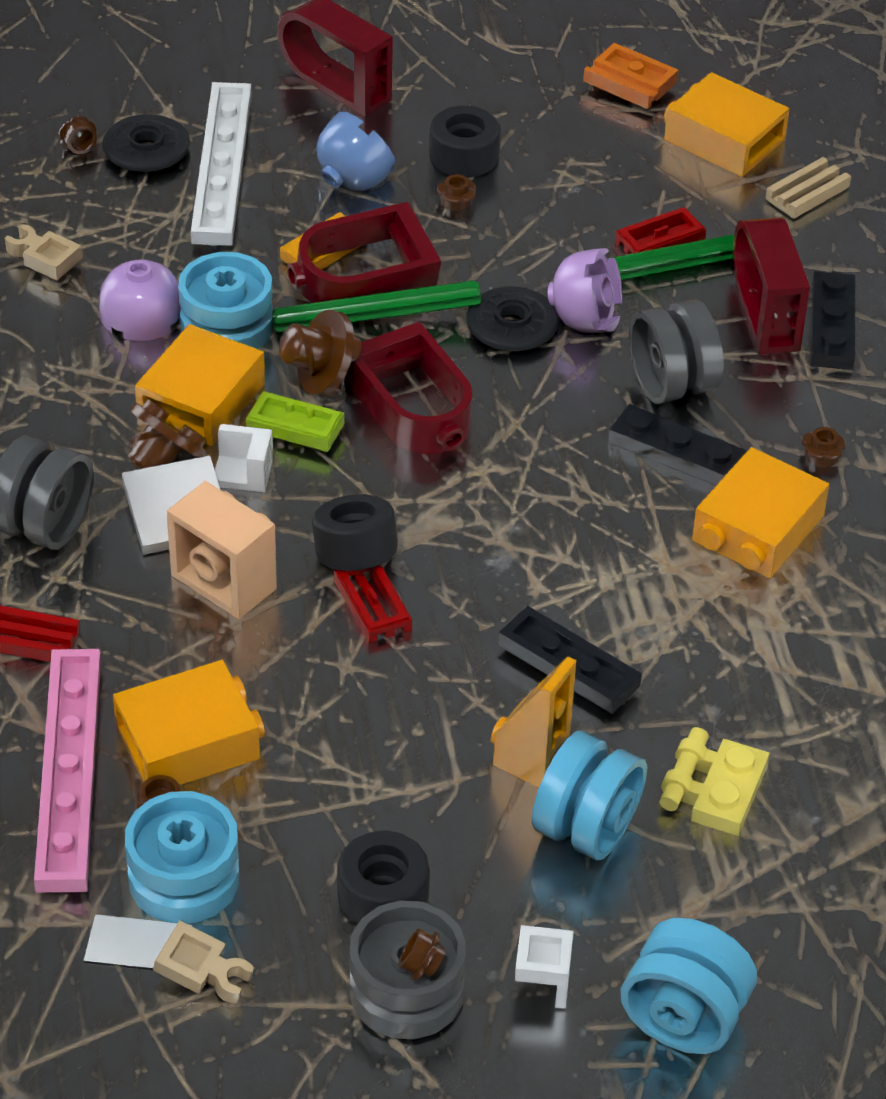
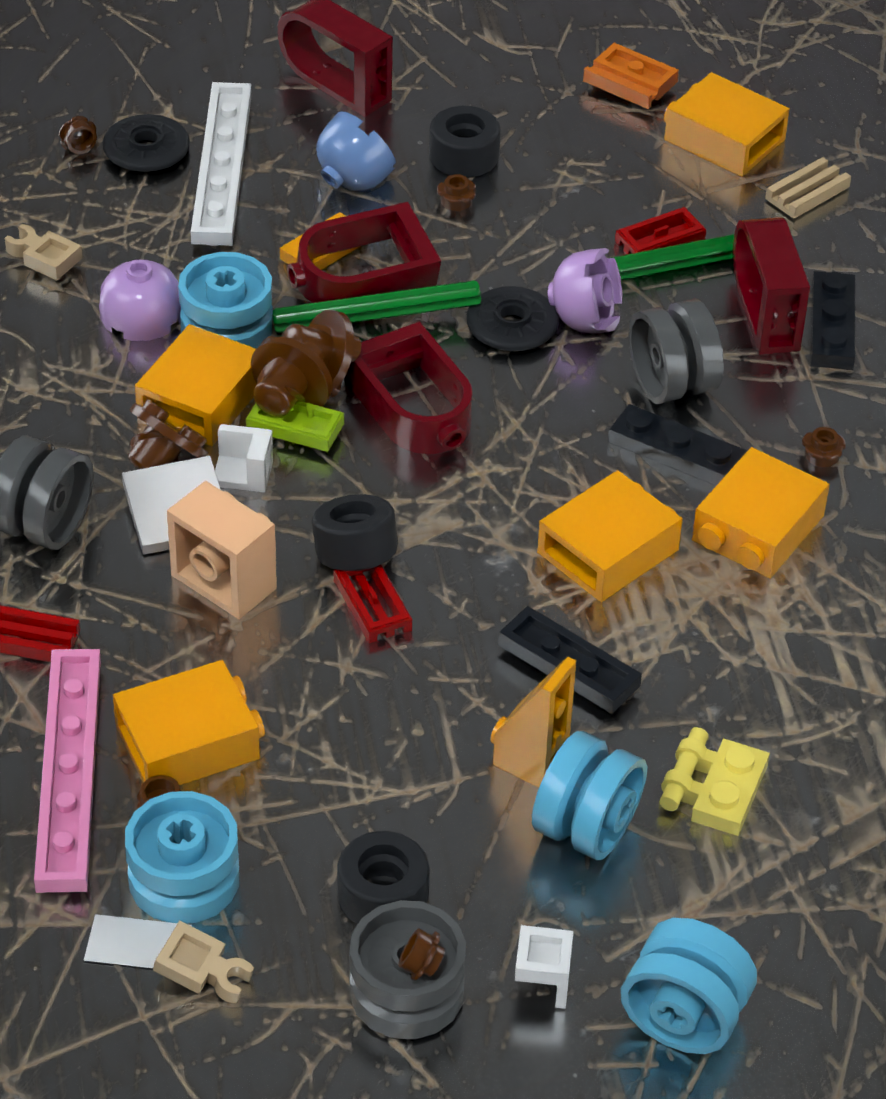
none -> reddish brown plate [251,336,333,417]
none -> light orange brick [537,470,683,603]

